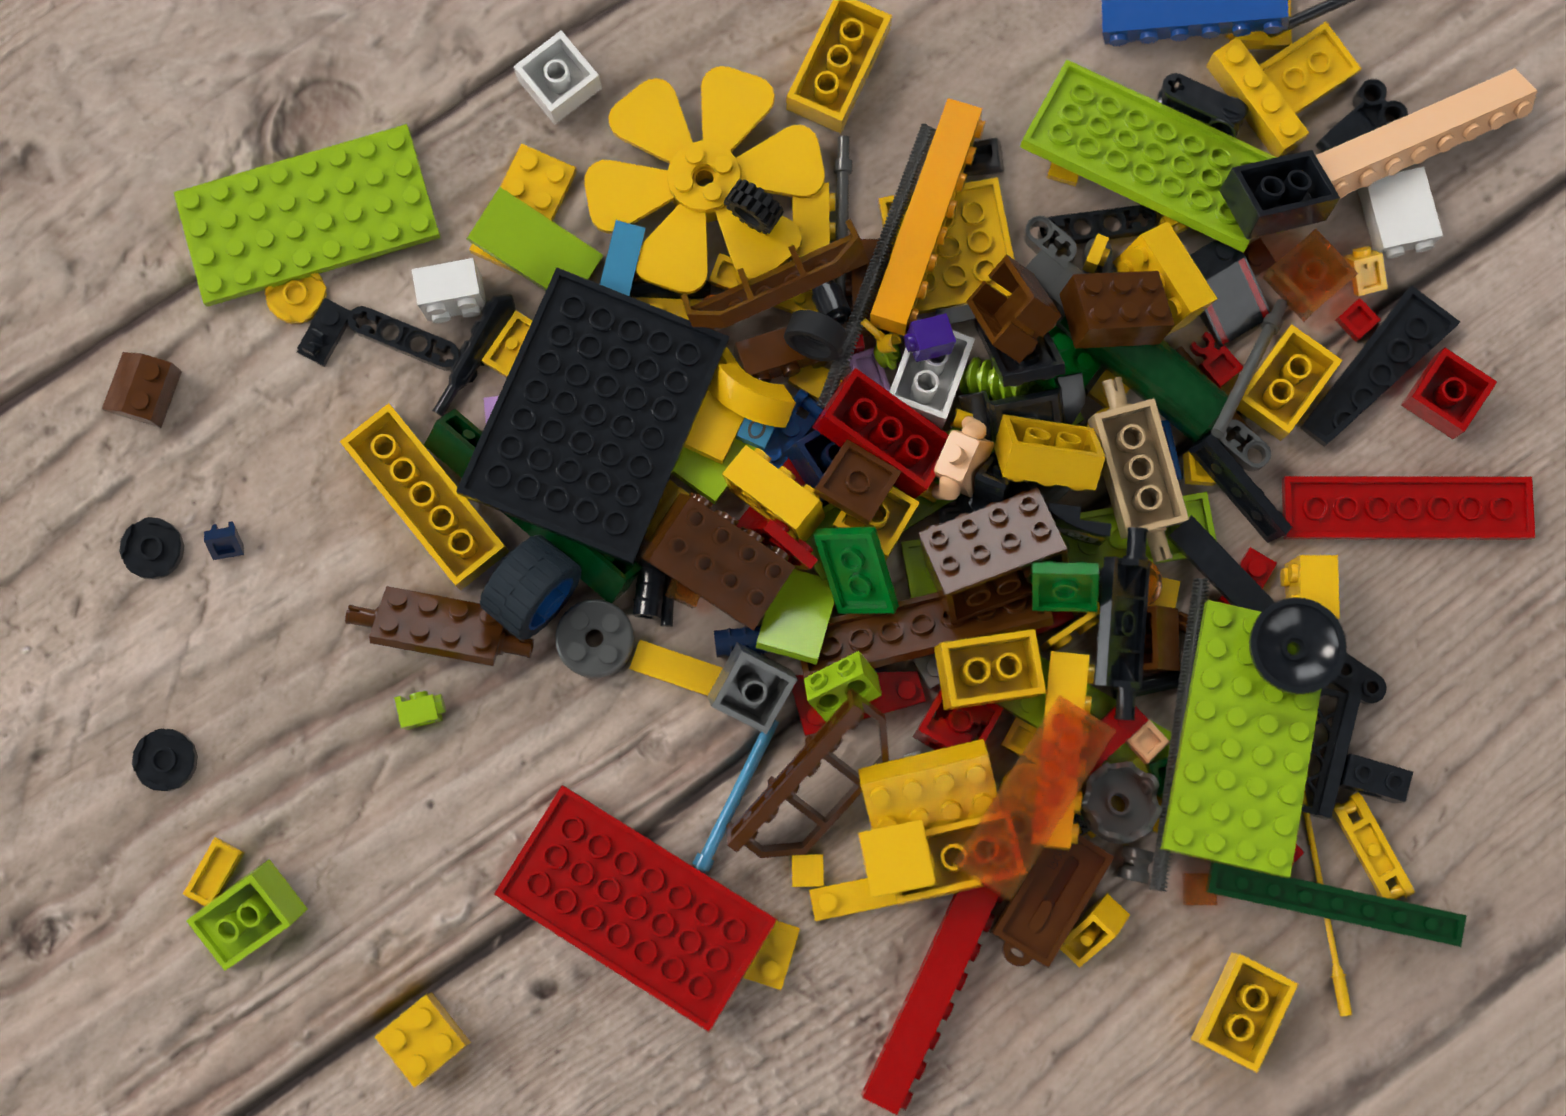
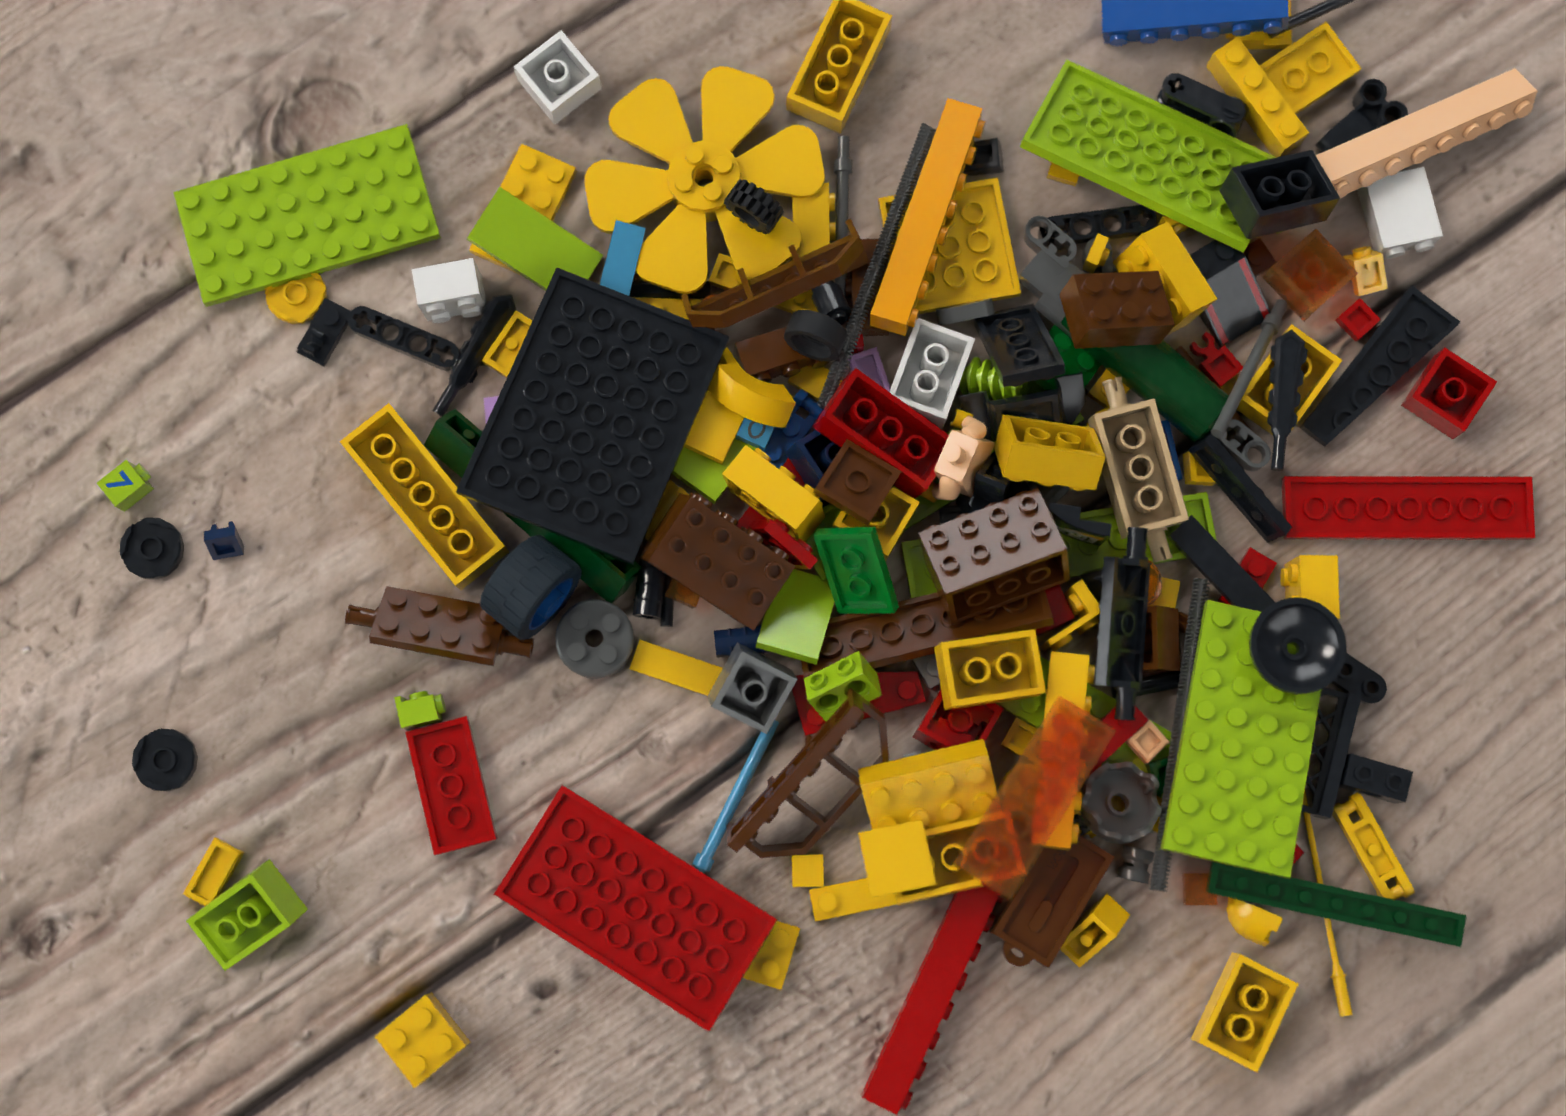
reddish brown slope [102,352,182,428] -> none
yellow hand [861,318,901,353] -> none
lime plate [873,344,901,370] -> none
dark purple brick [904,313,956,362] -> none
reddish brown piece [966,254,1062,363] -> none
green plate [1032,561,1099,612] -> none
none -> lime brick [97,460,154,512]
none -> red plate [405,716,498,855]
none -> yellow brick [1226,897,1283,947]
none -> black sword [1267,329,1308,471]

